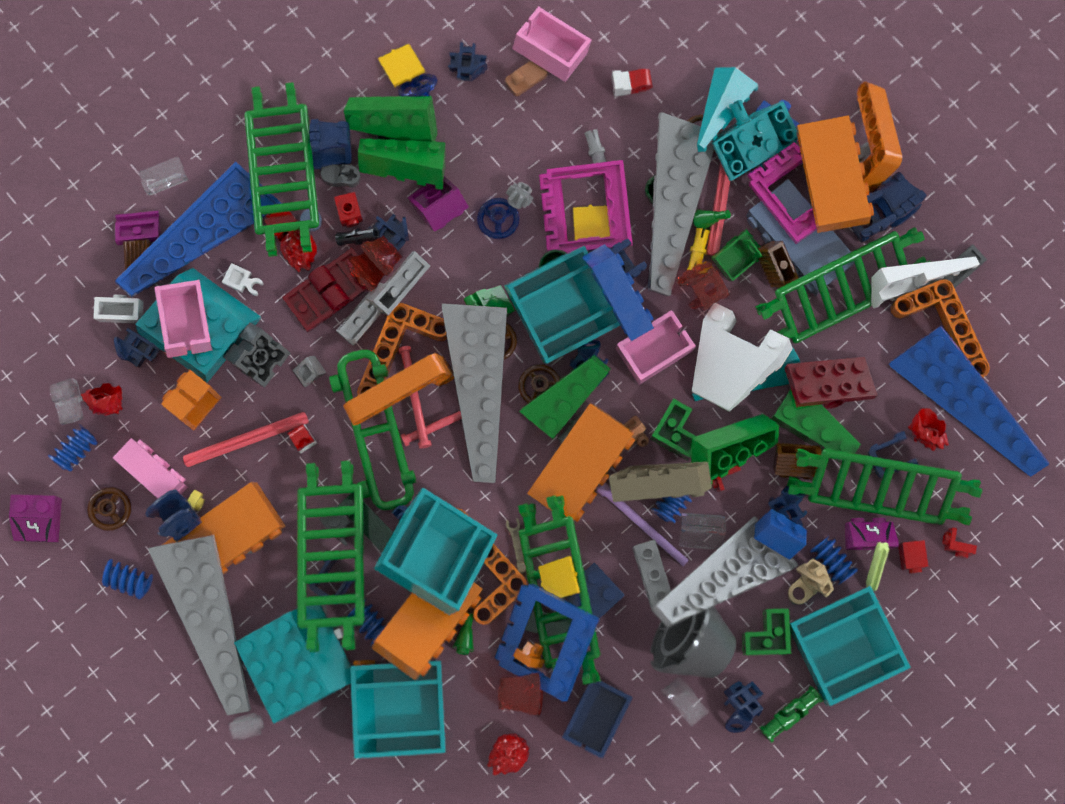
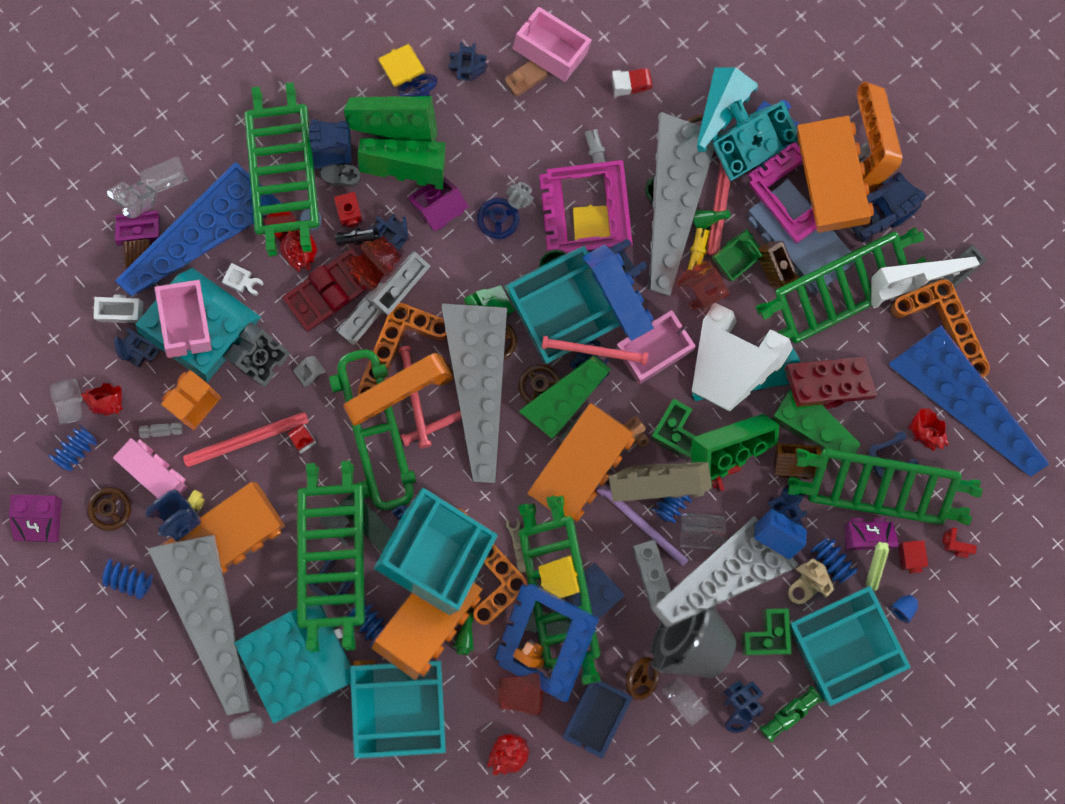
none -> clear brick [107,180,157,218]
none -> light grey axle [139,422,183,438]
none -> coral bar [542,336,648,365]
none -> reddish brown piece [626,657,660,701]
none -> blue hat [889,594,918,623]

